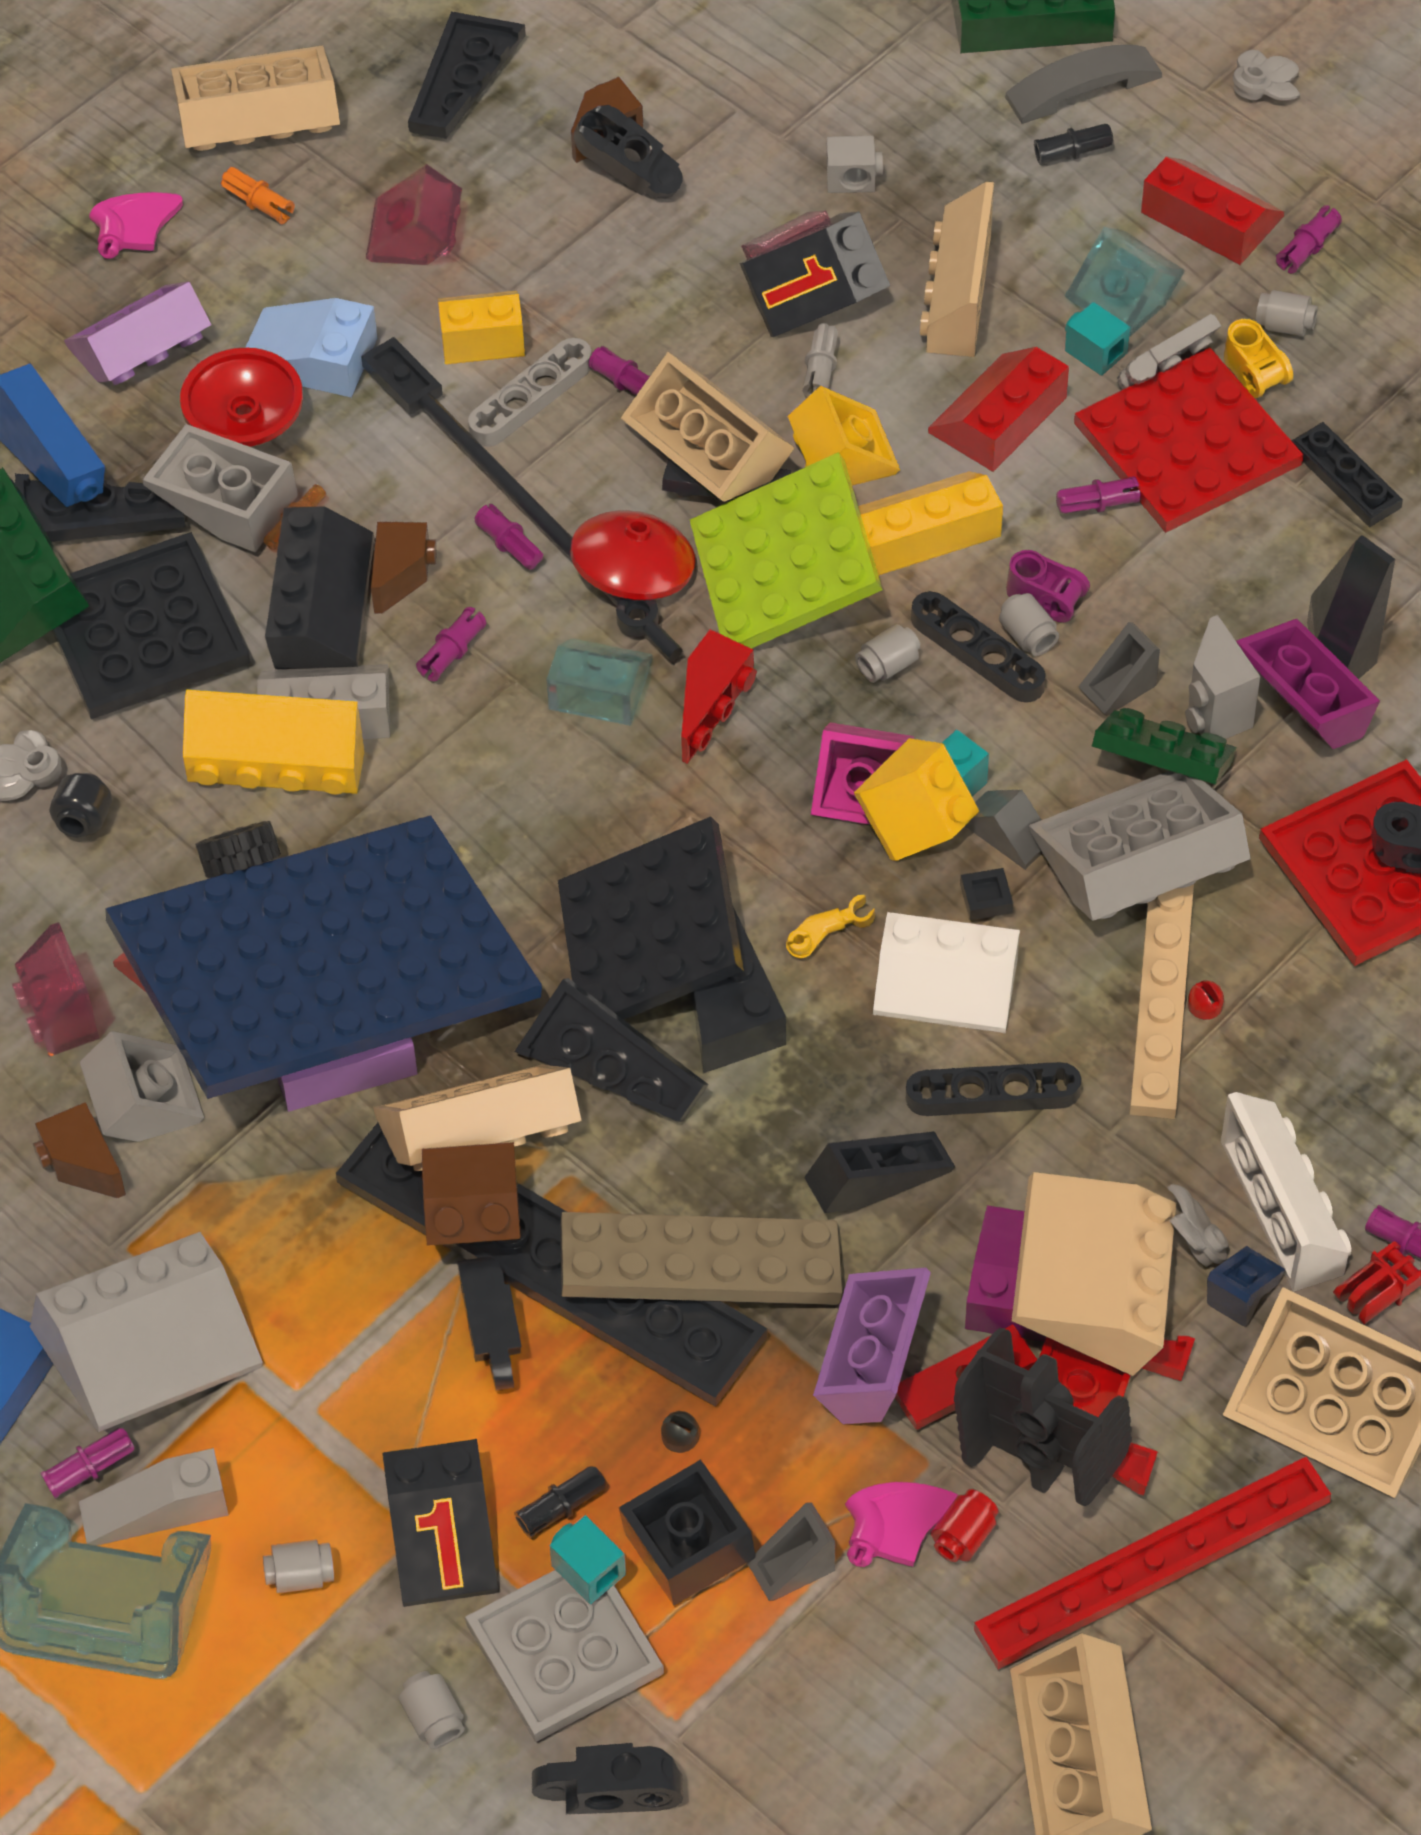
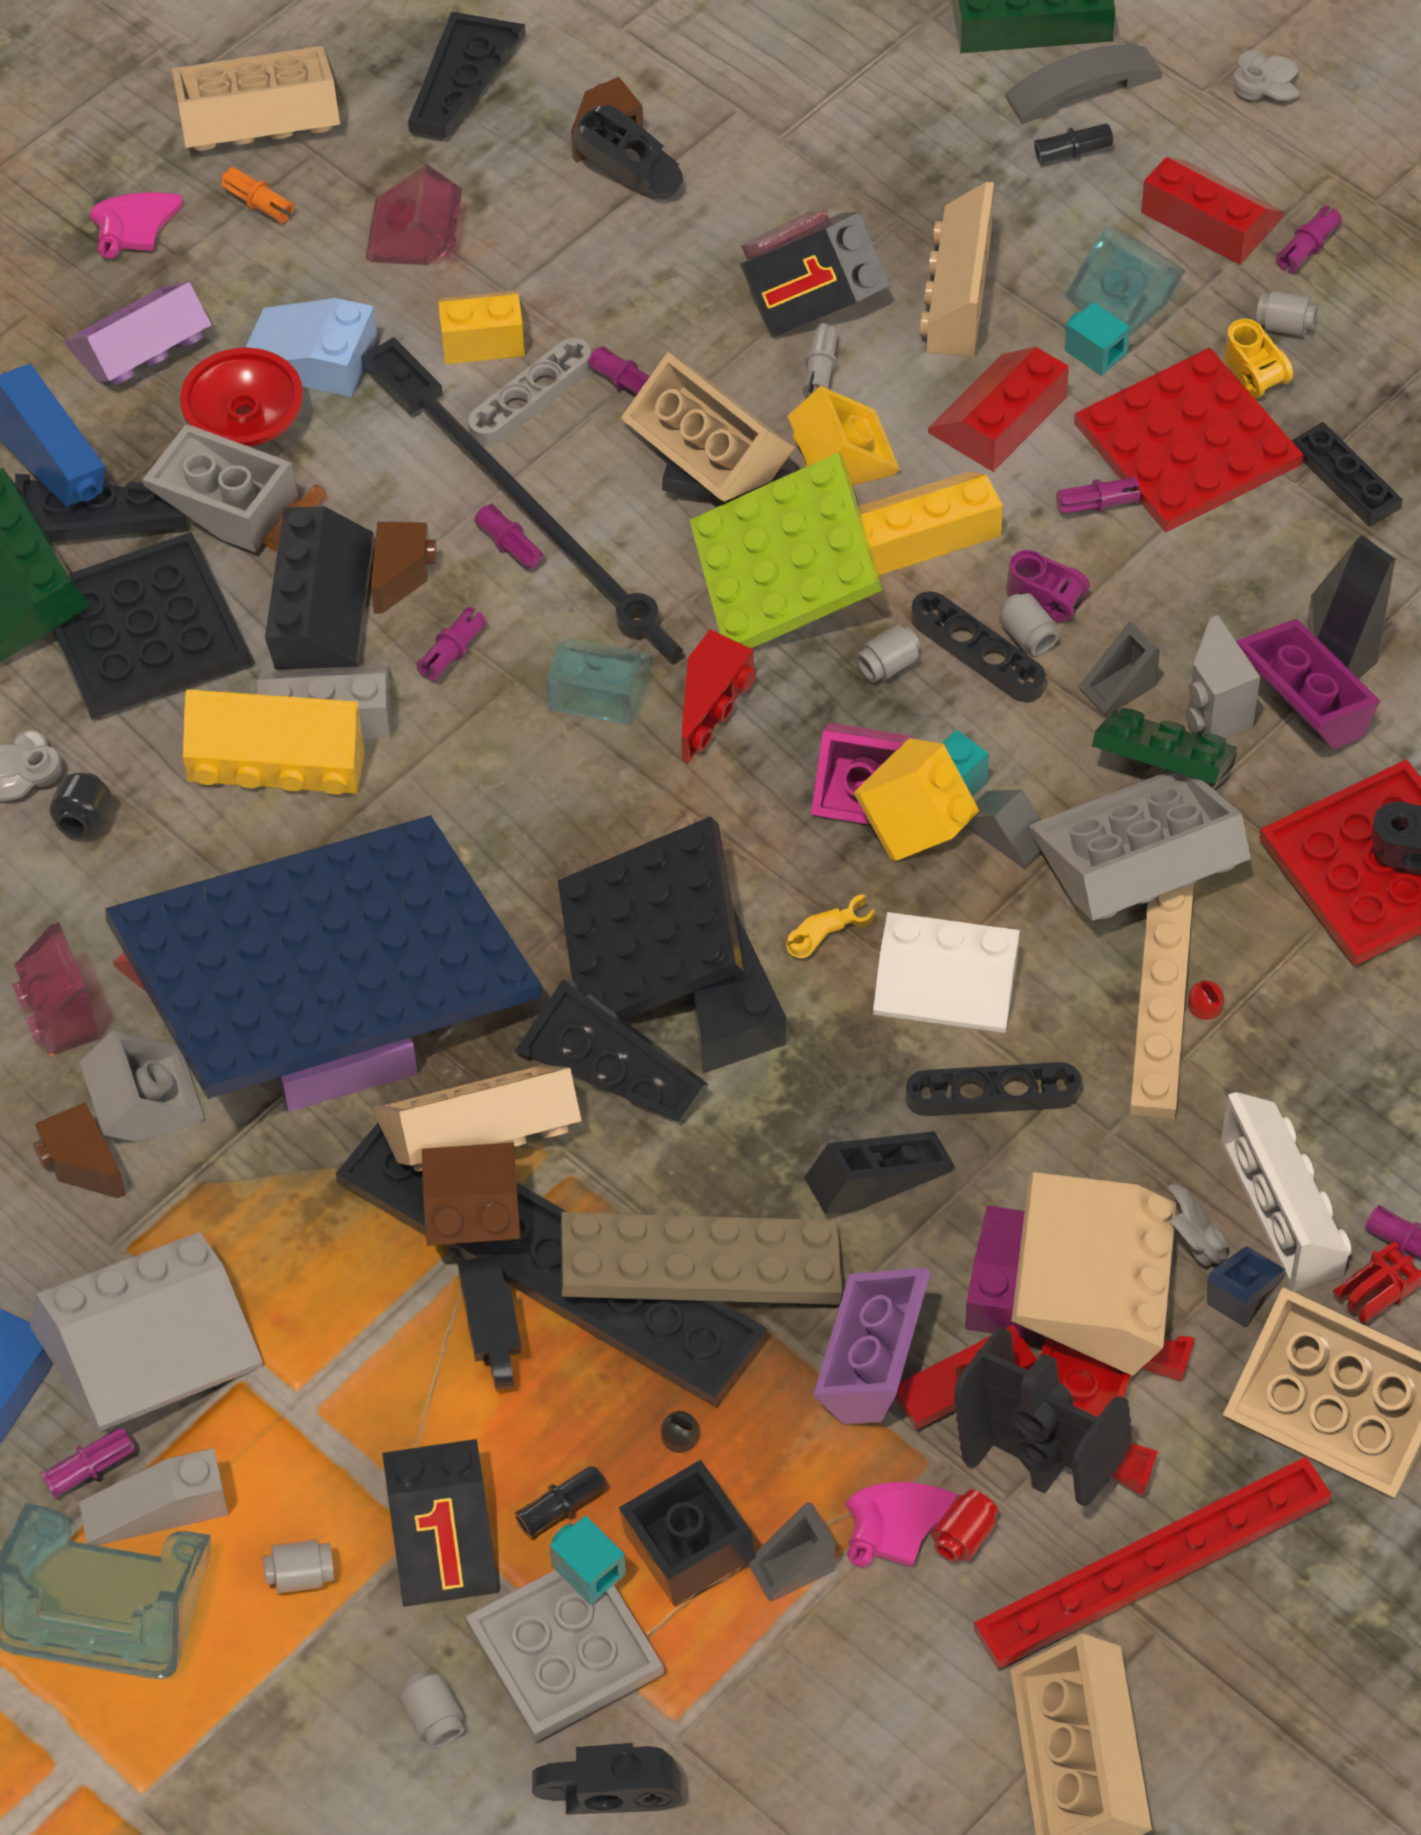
black tyre [196,821,281,878] -> none
red dish [570,510,695,600] -> none
light grey brick [827,136,883,193] -> none
black plate [960,868,1013,920] -> none
light grey hinge [1117,314,1221,390] -> none

